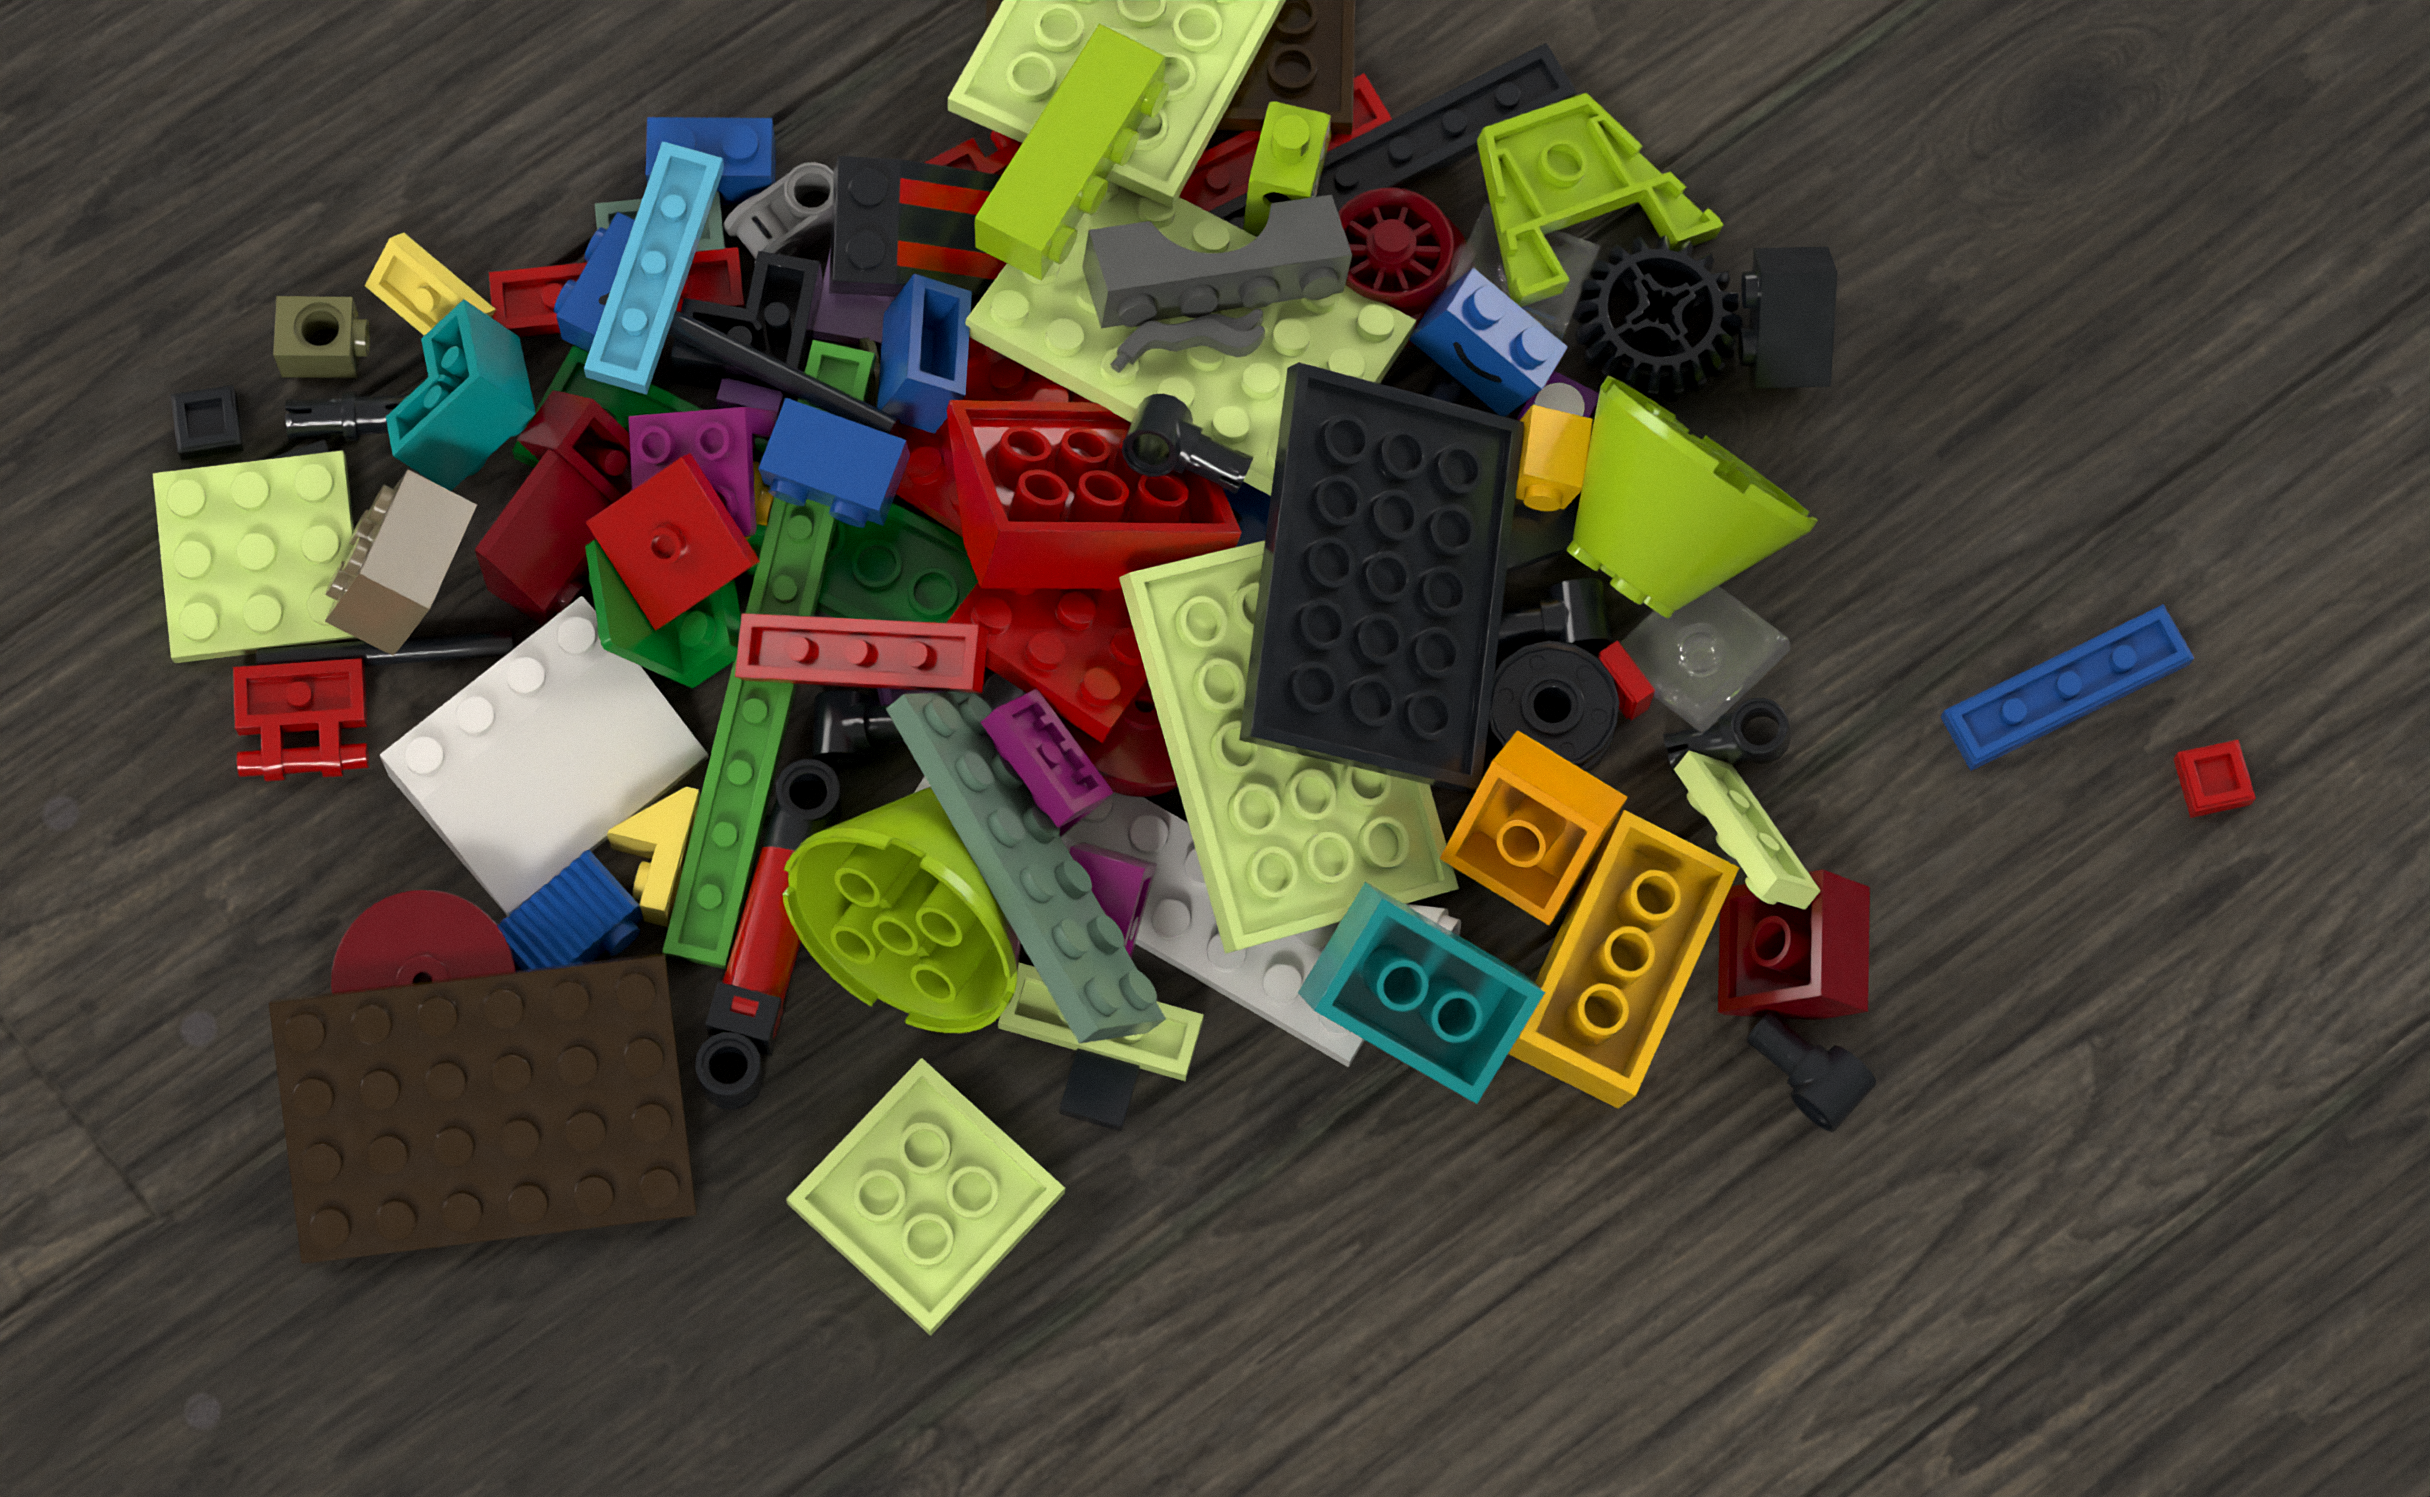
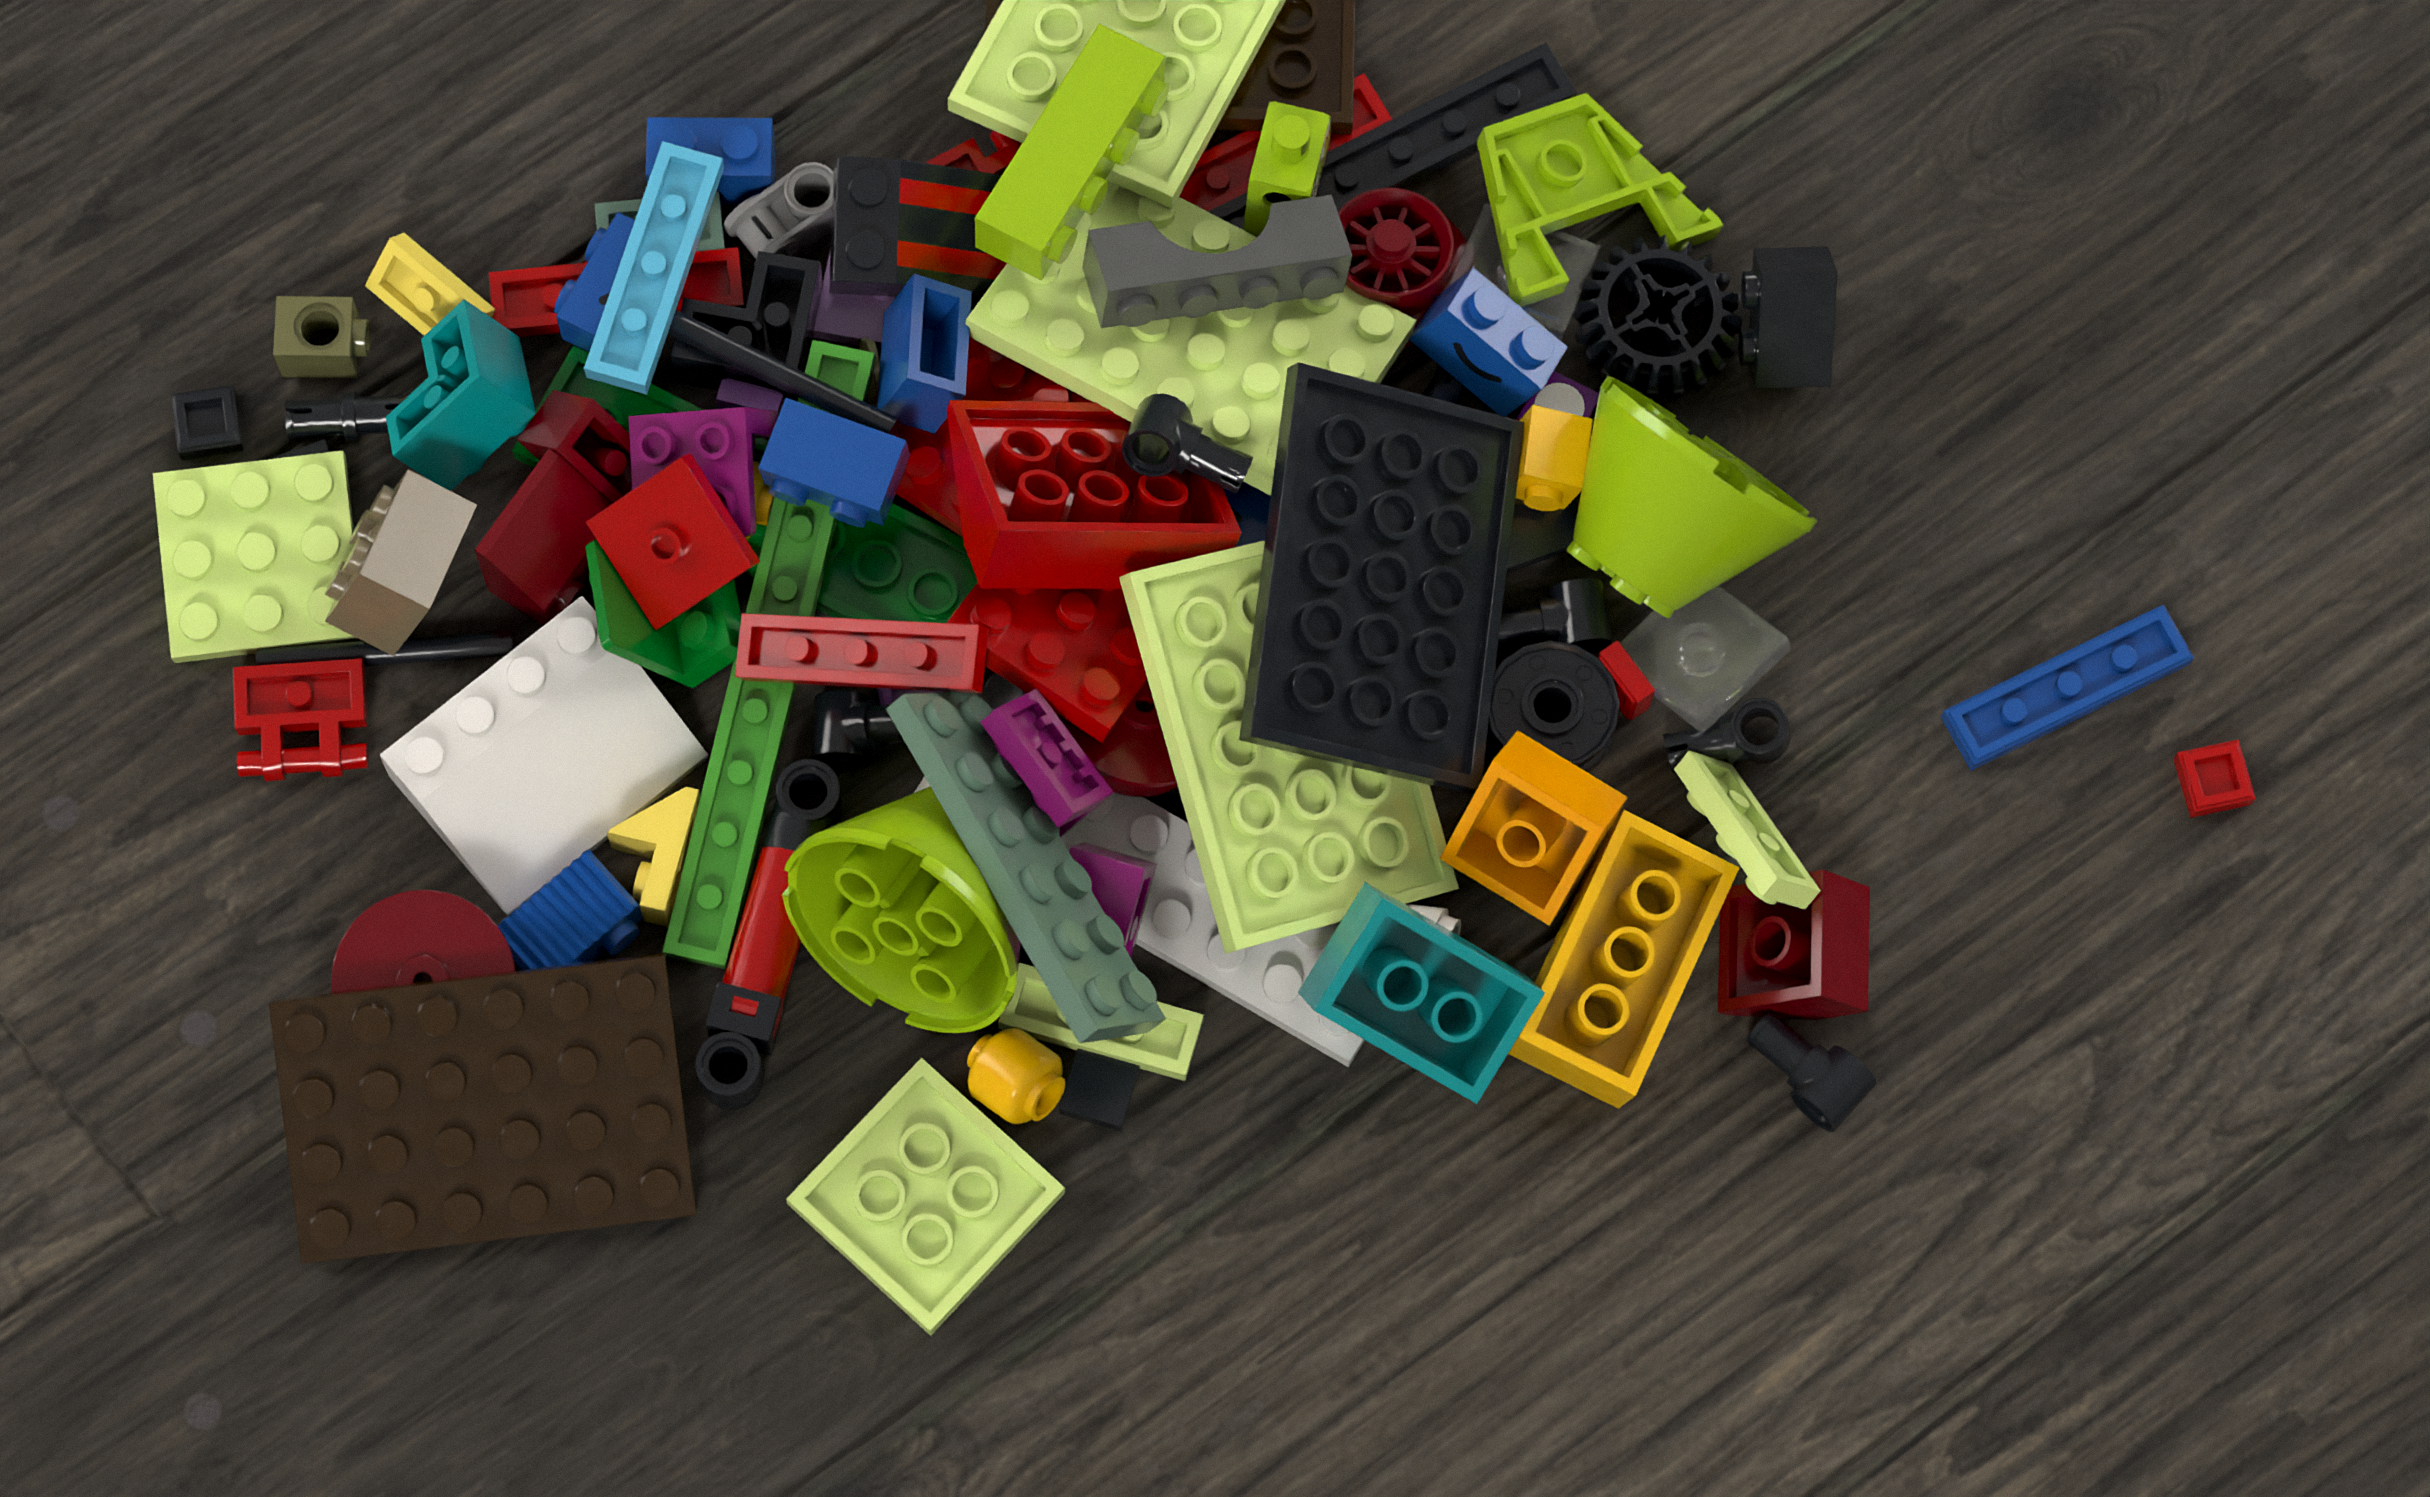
dark grey hair [1110,309,1265,373] -> none
none -> yellow head [967,1027,1065,1125]

